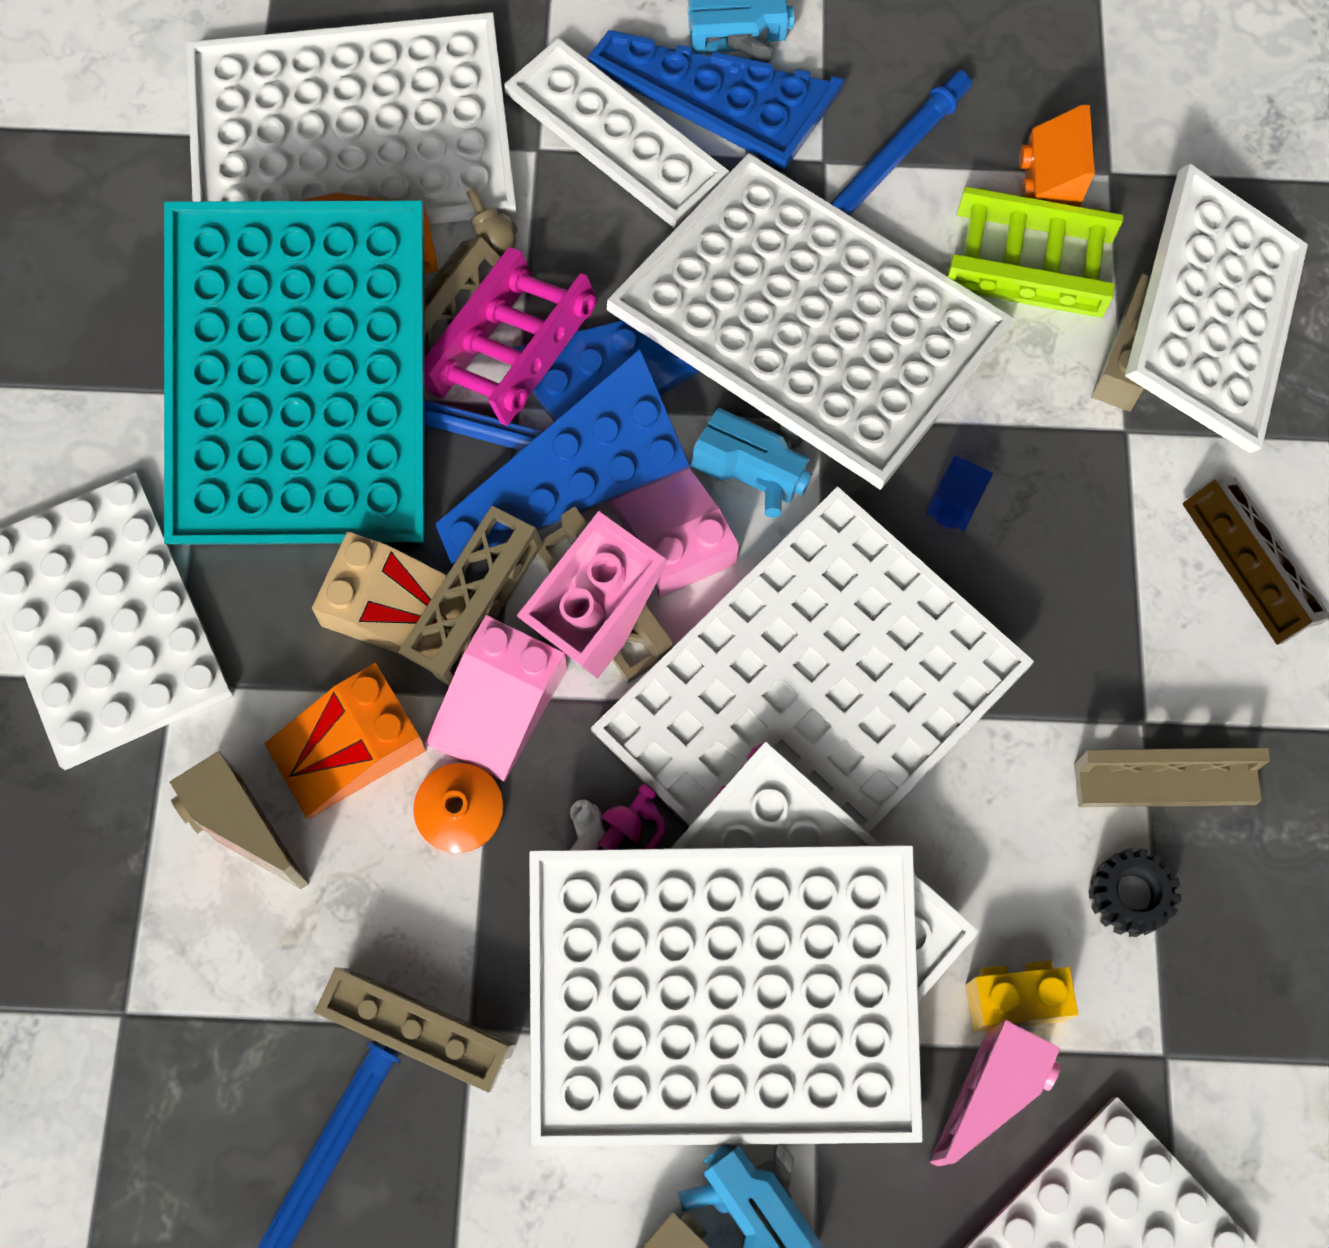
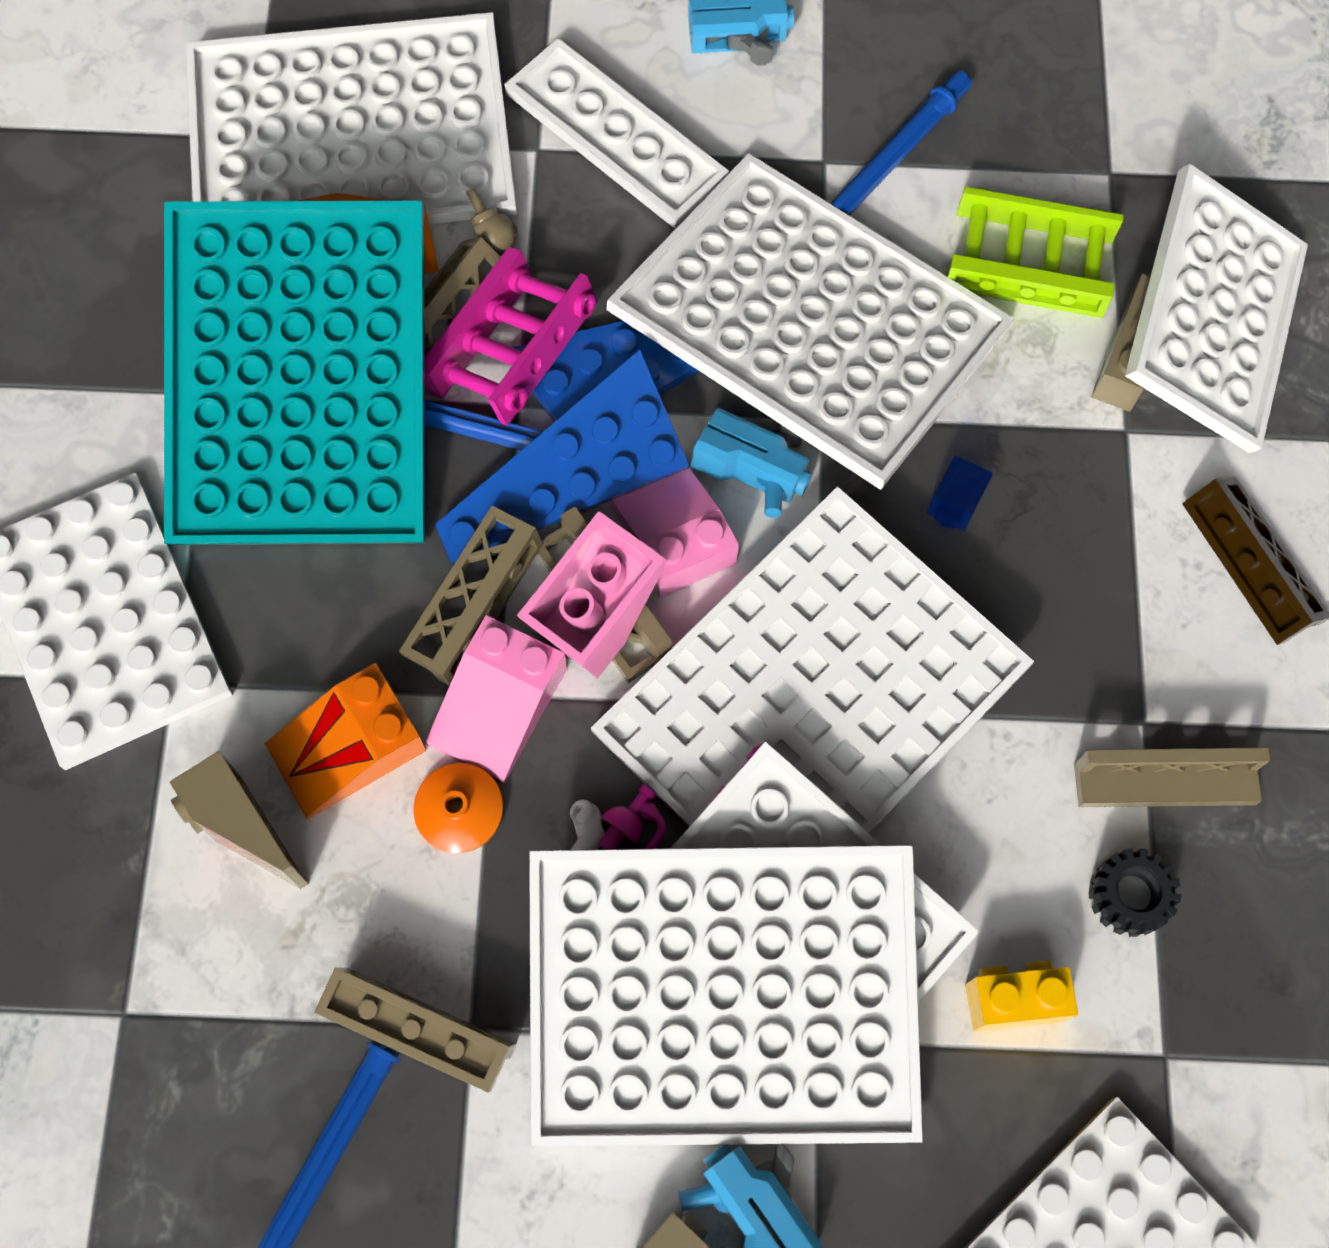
tan slope [312,531,474,660] -> none
blue wing [588,30,845,171] -> none
bright pink slope [929,1020,1061,1166] -> none
orange slope [1019,105,1095,207] -> none

